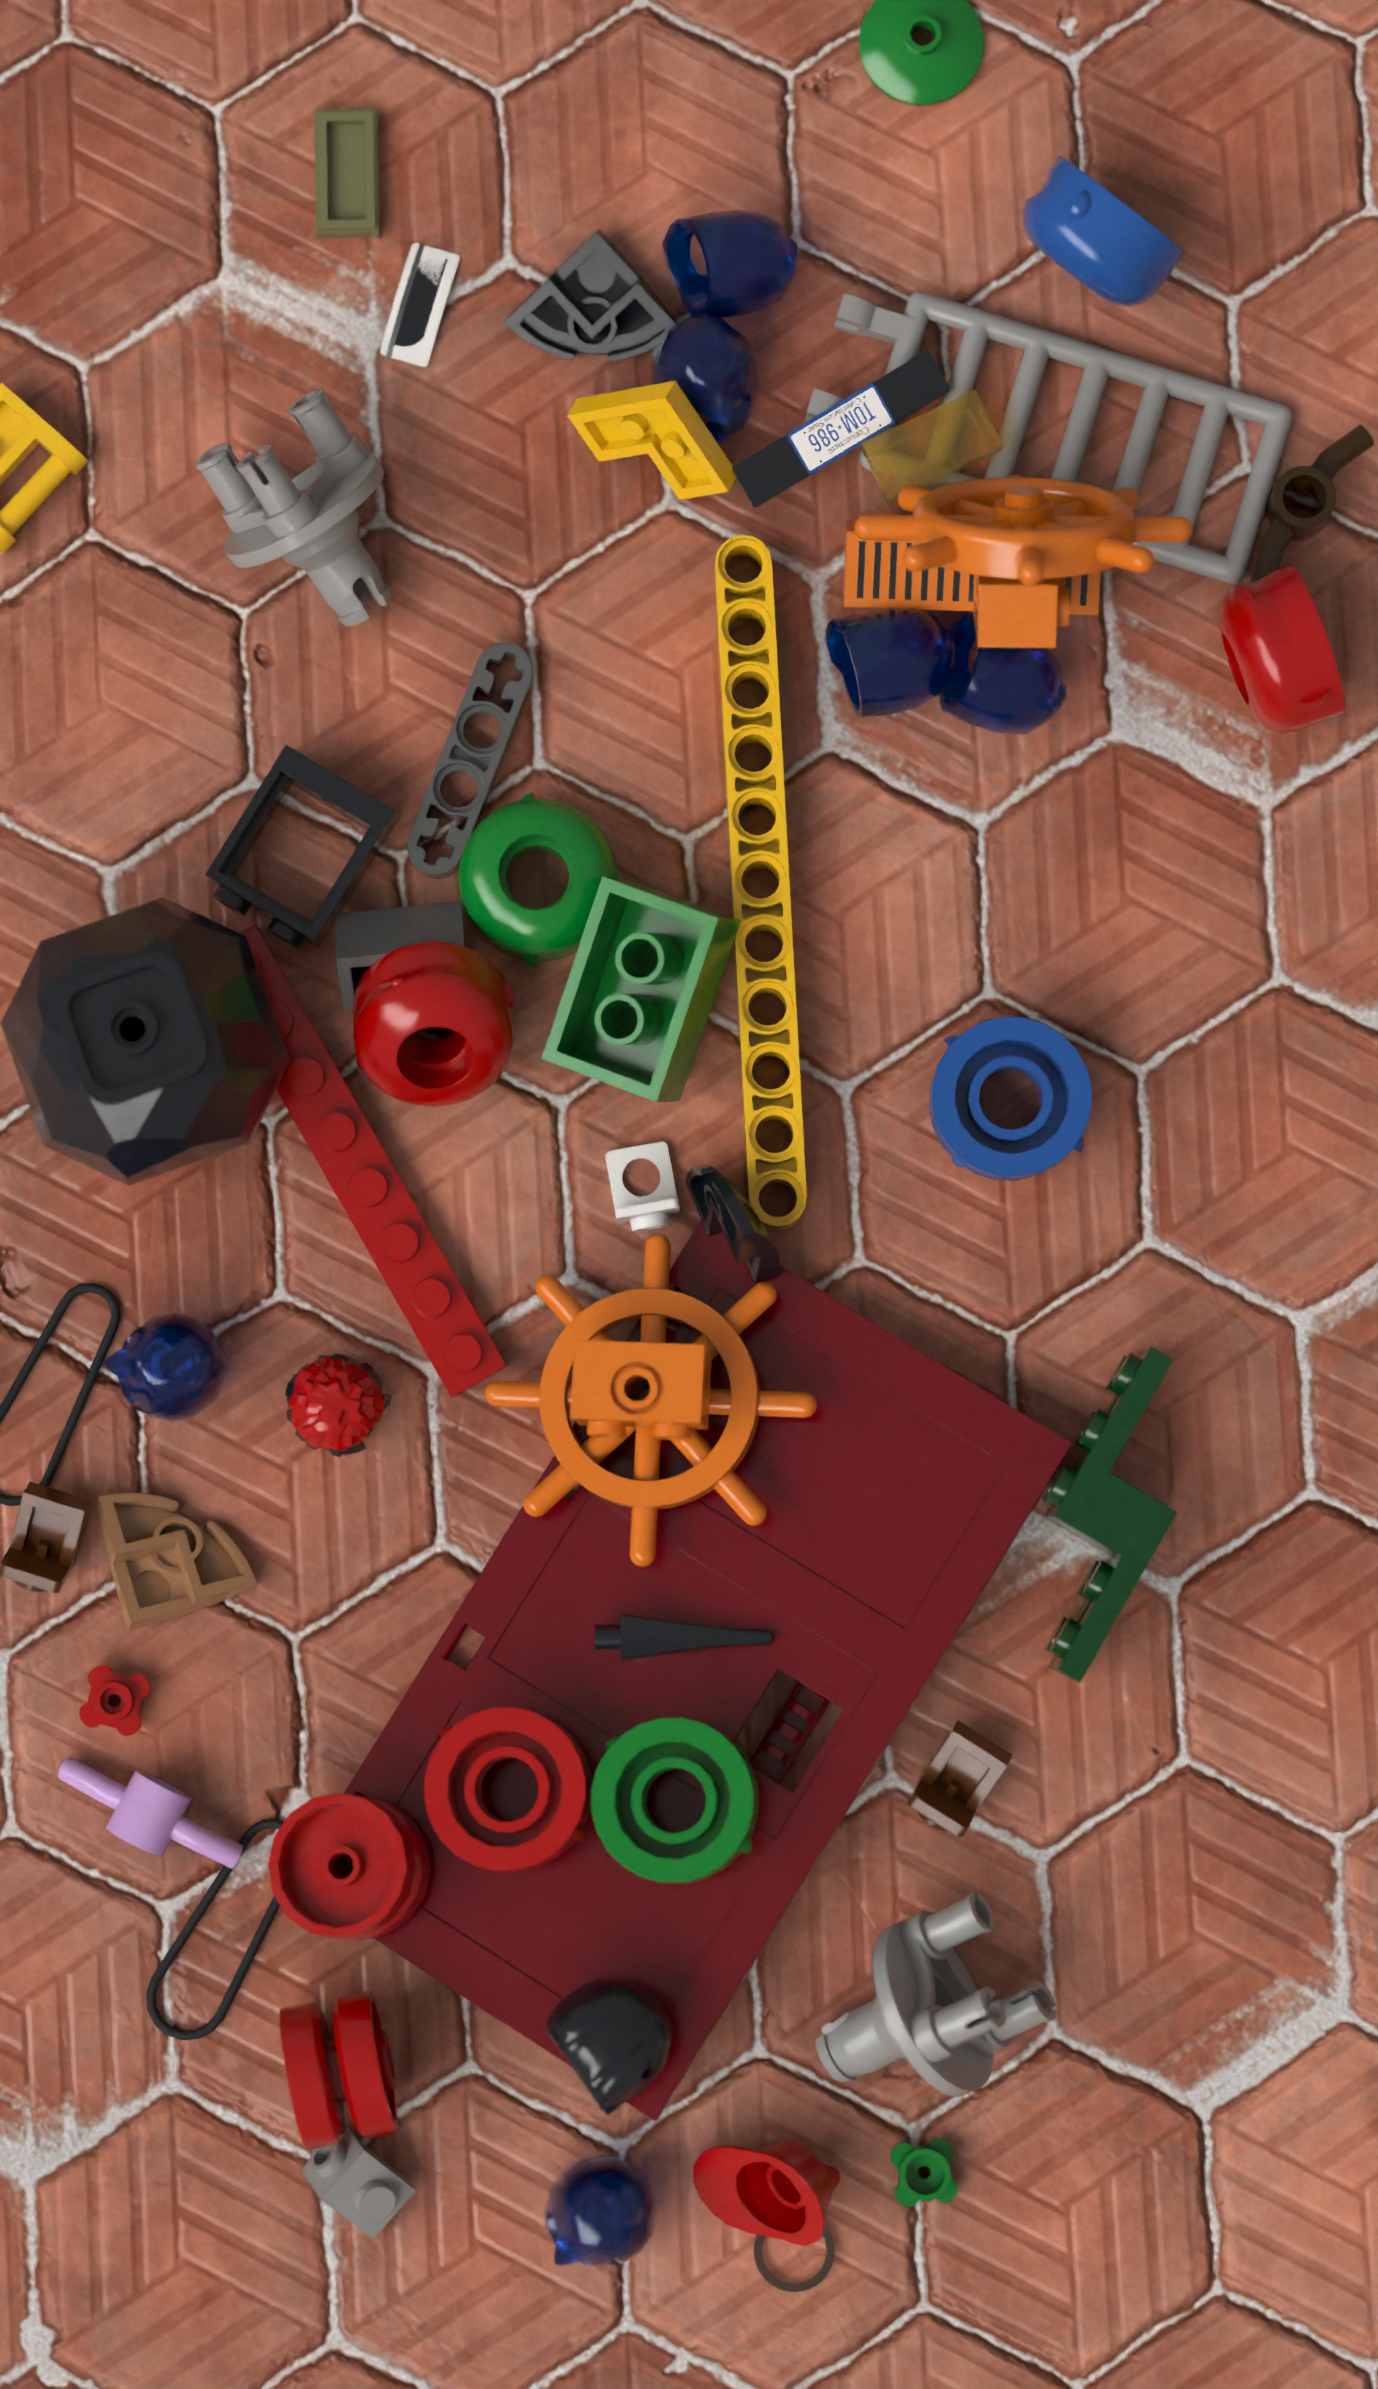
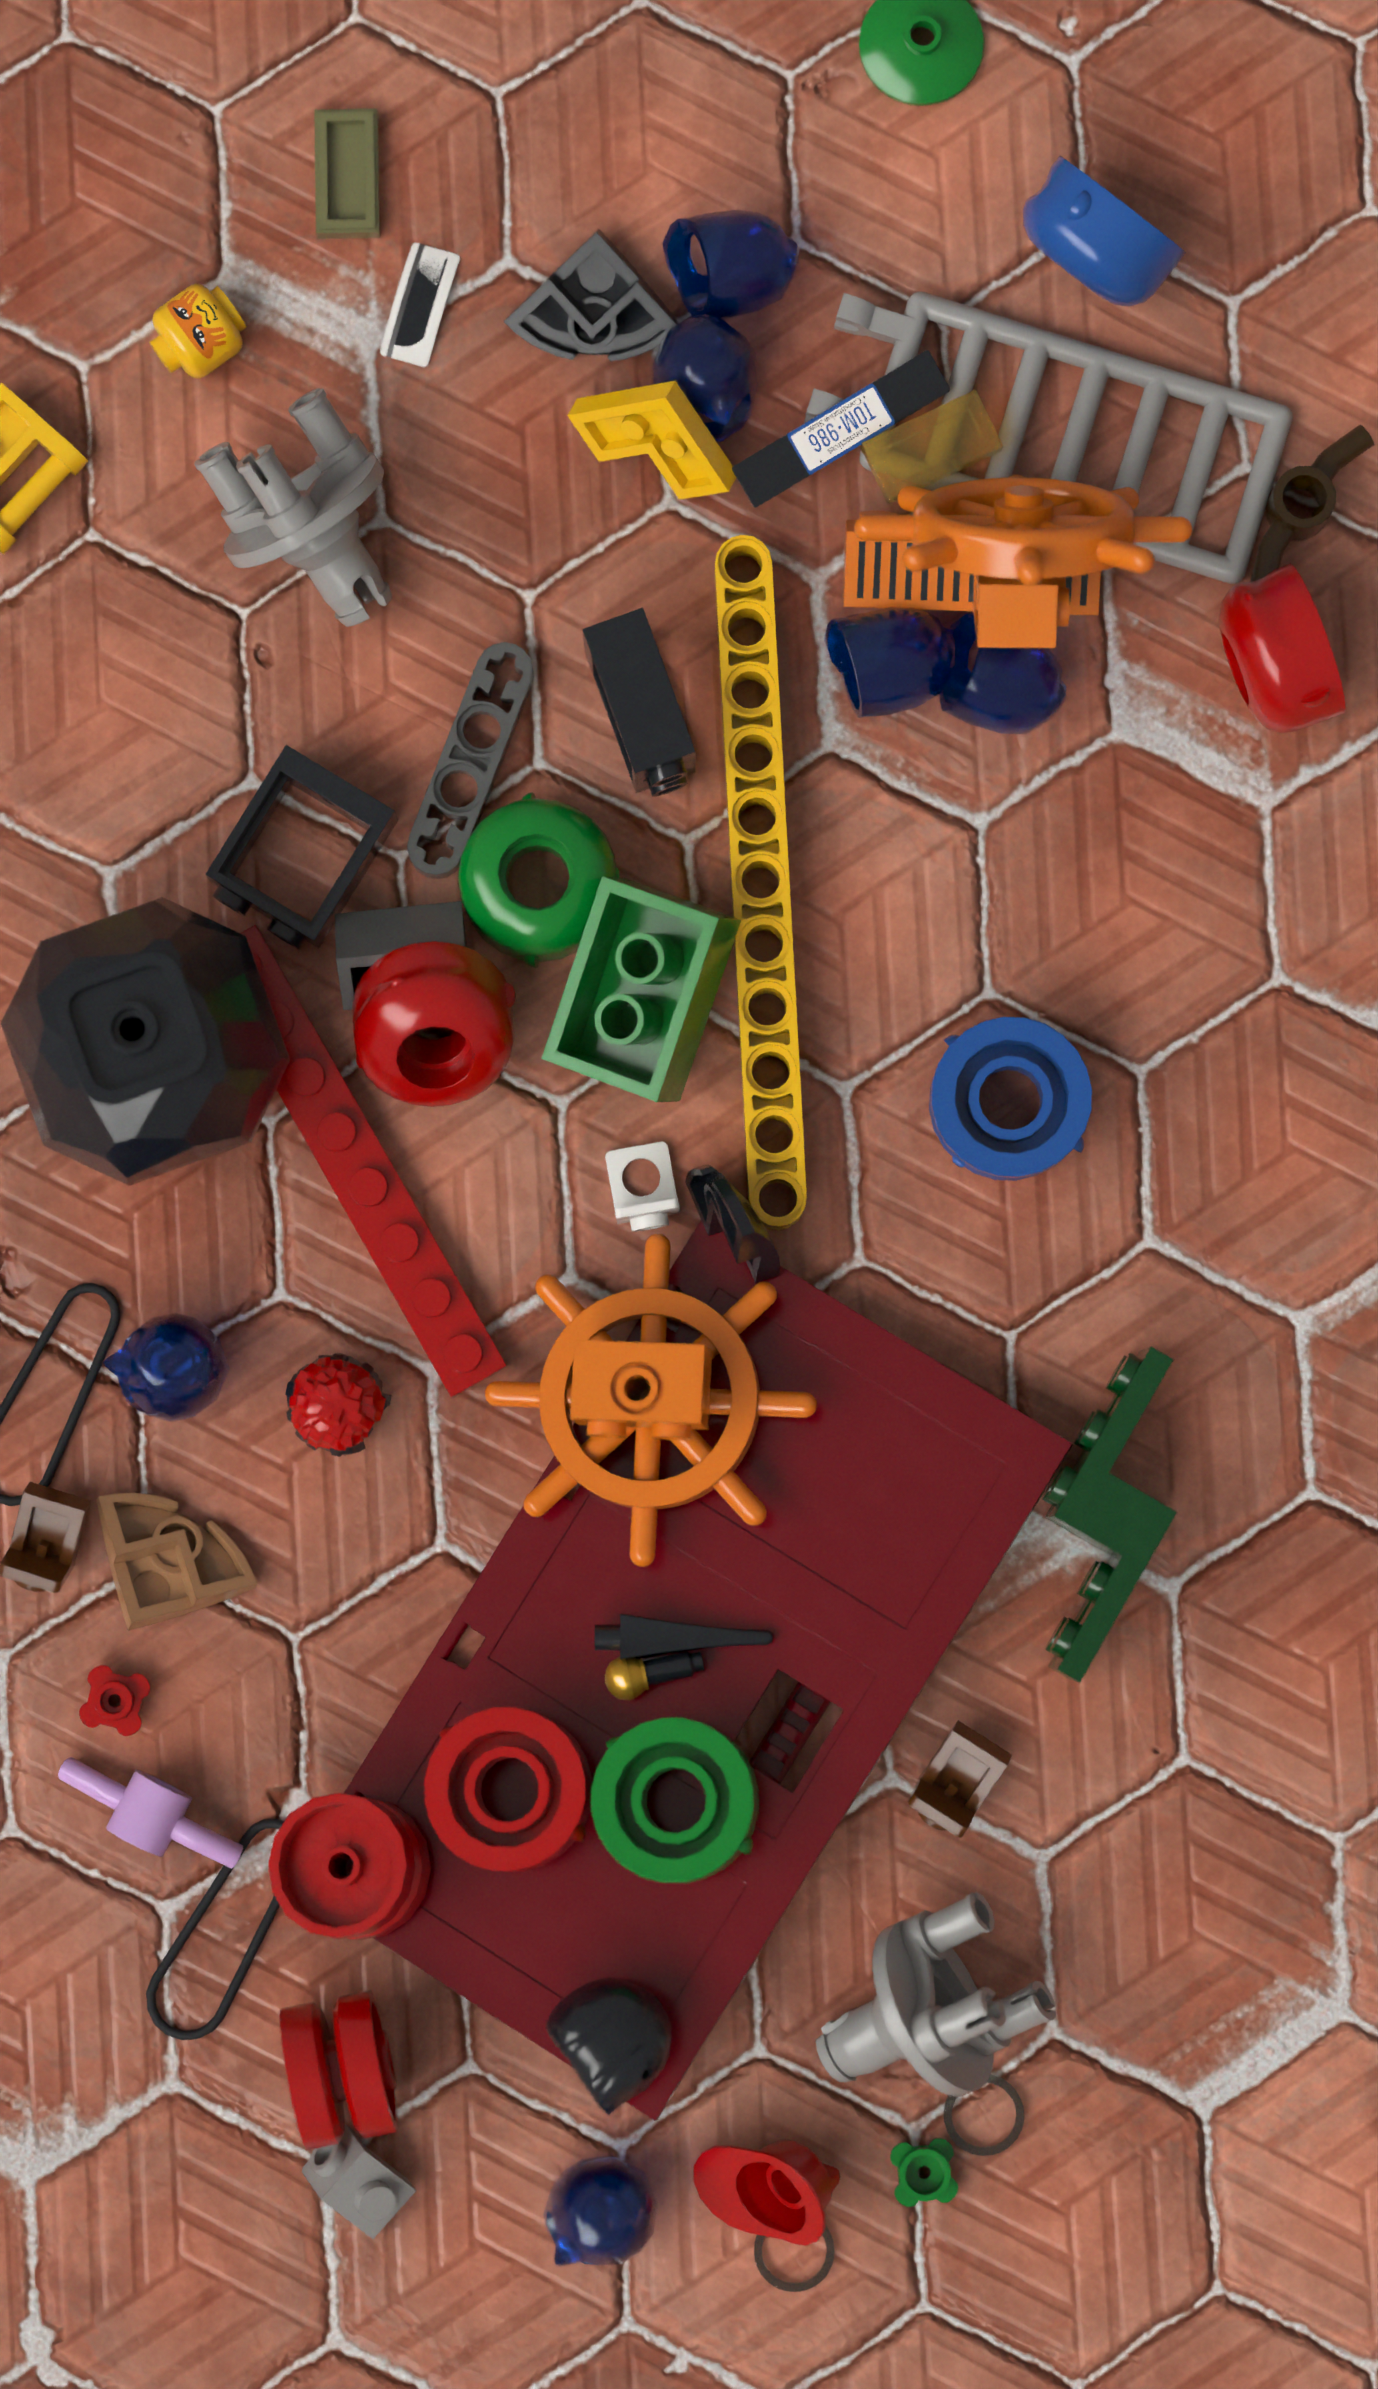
none -> yellow head [149,284,247,379]
none -> black window [582,607,696,797]
none -> piece [605,1651,704,1701]
none -> clear smoke piece [943,2074,1024,2156]

